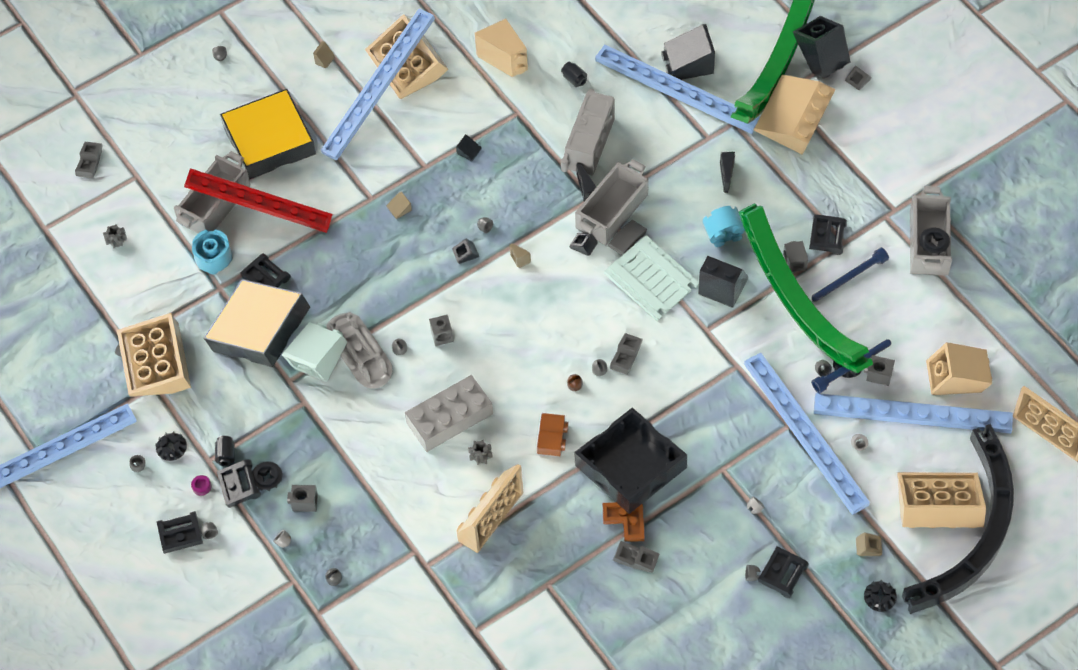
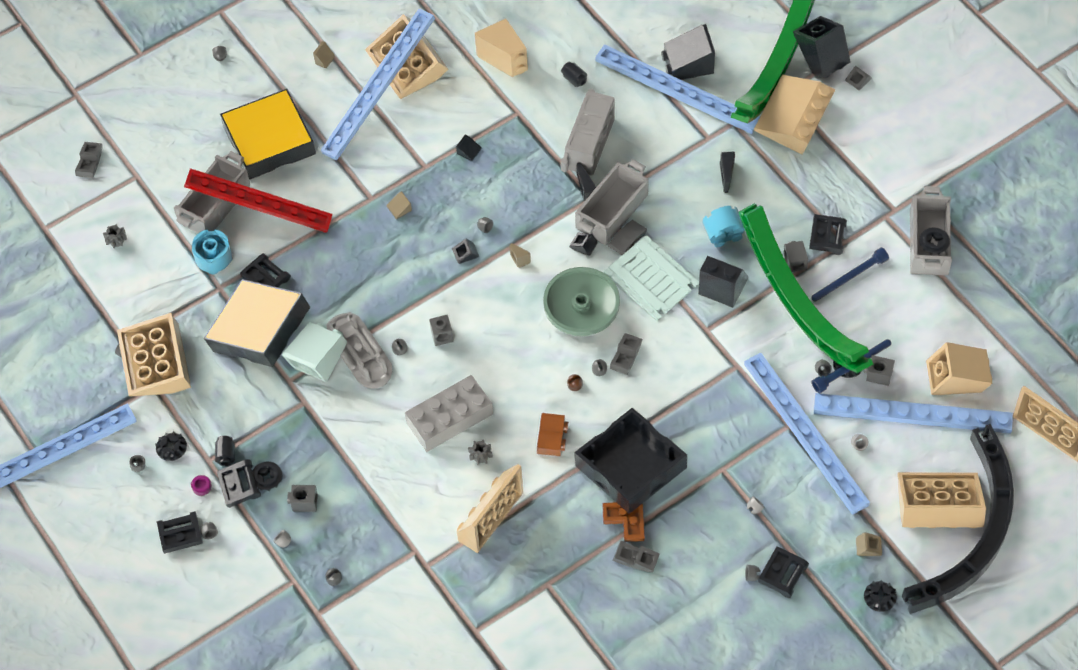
none -> sand green dish [543,267,620,336]

